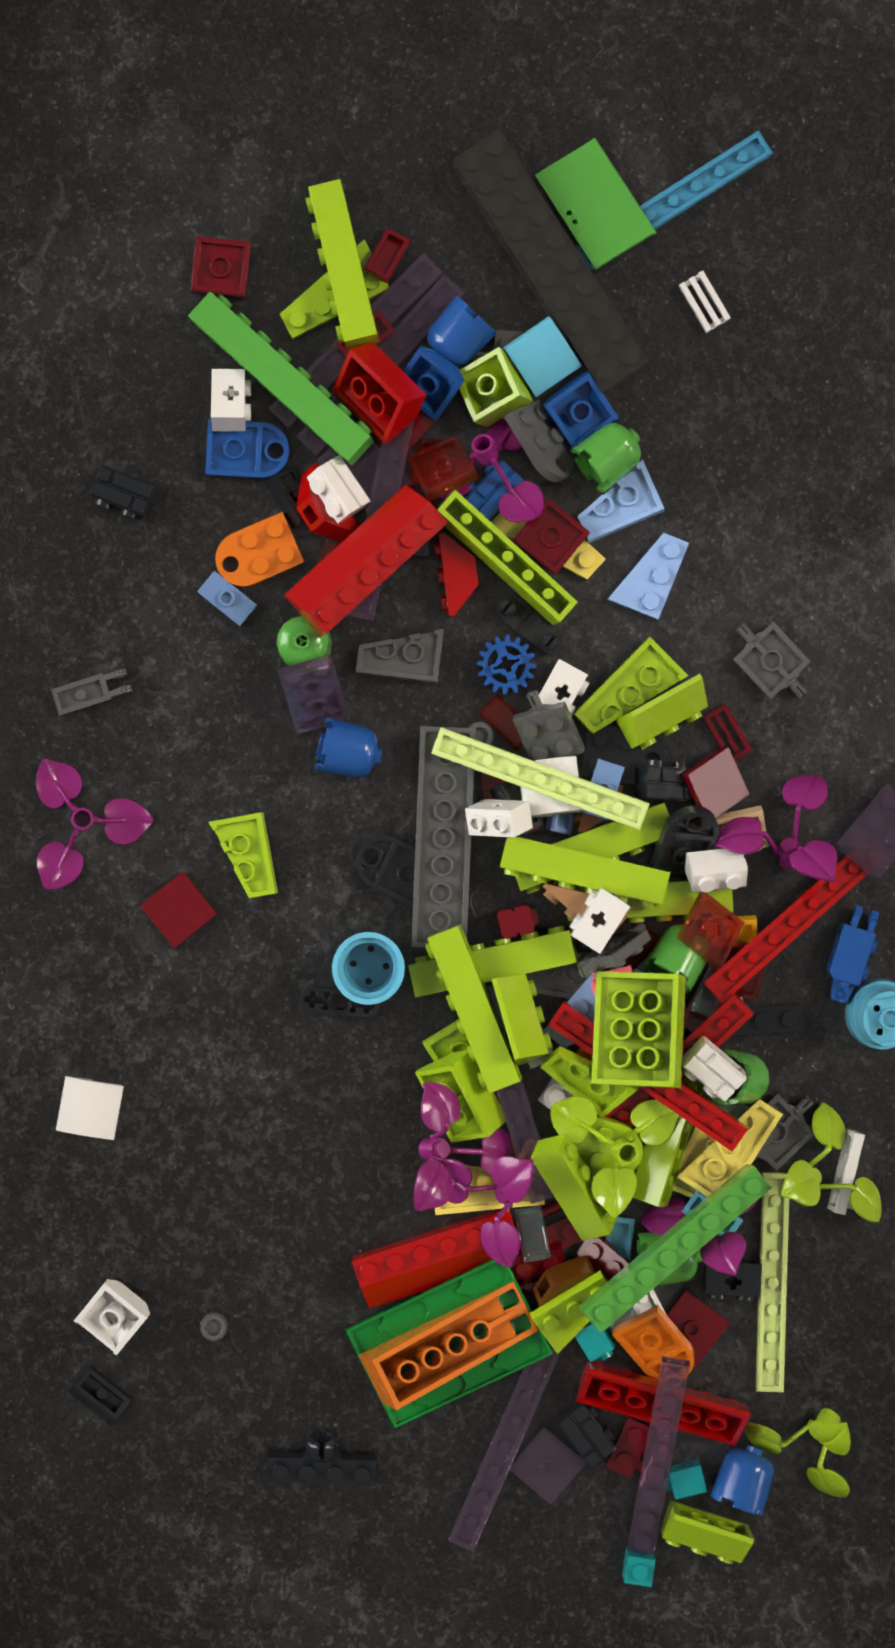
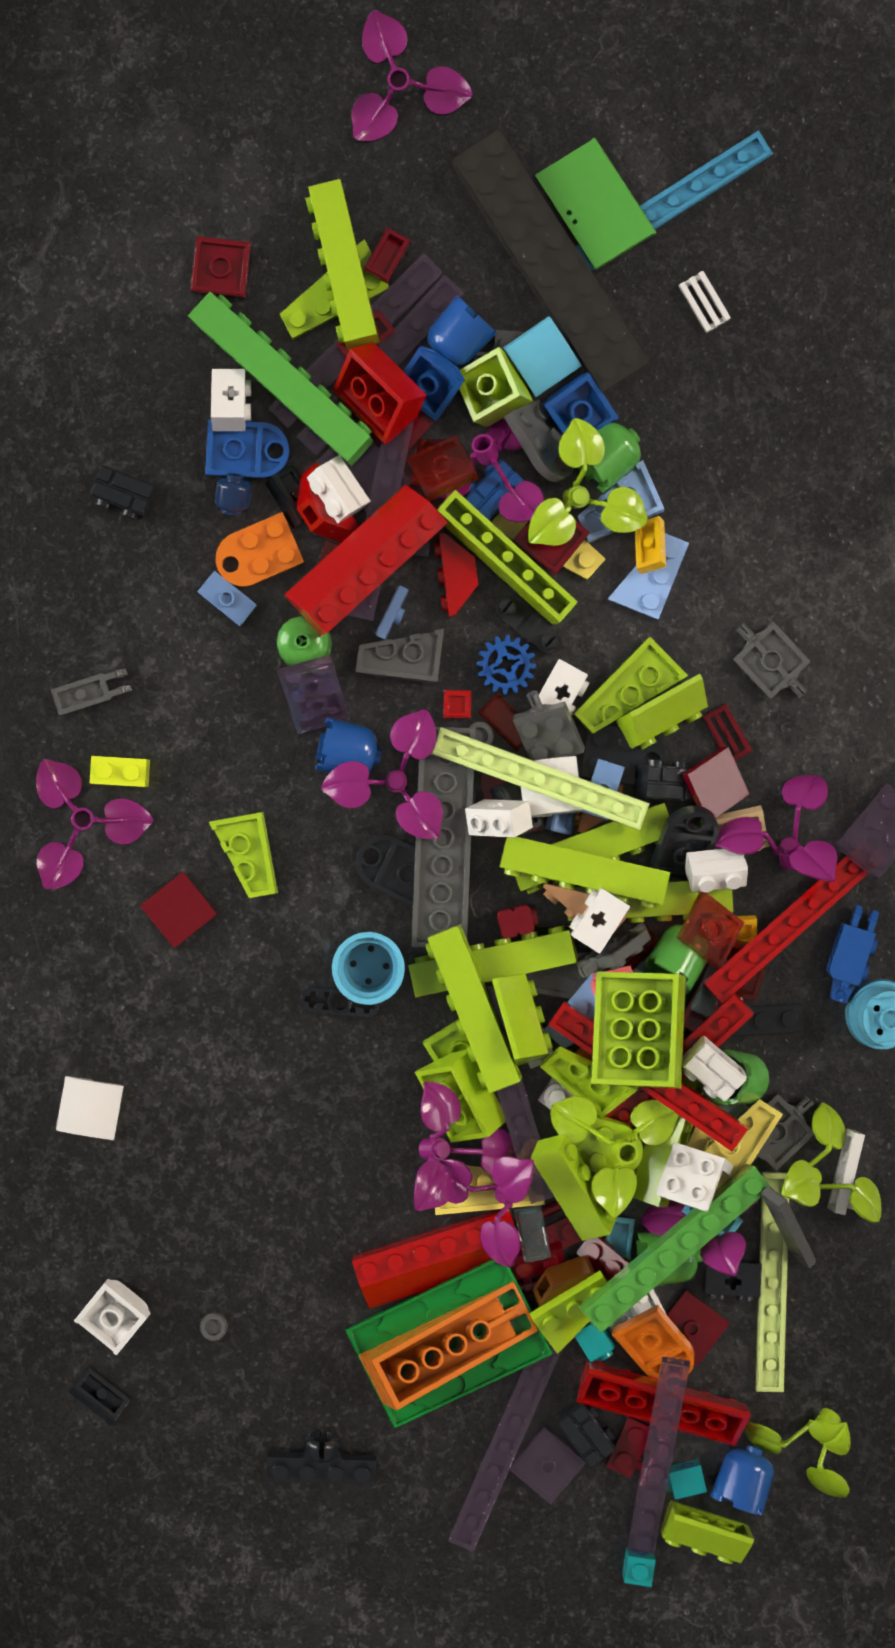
none -> neon yellow brick [90,756,150,787]
none -> dark blue head [215,473,252,515]
none -> magenta plant [322,709,443,839]
none -> magenta plant [351,10,473,141]
none -> medium blue plate [375,586,409,640]
none -> red tile [443,690,471,718]
none -> lime plant [528,418,648,546]
none -> yellow plate [635,516,666,574]
none -> white bracket [656,1142,734,1212]
none -> dark grey tile [761,1186,816,1269]

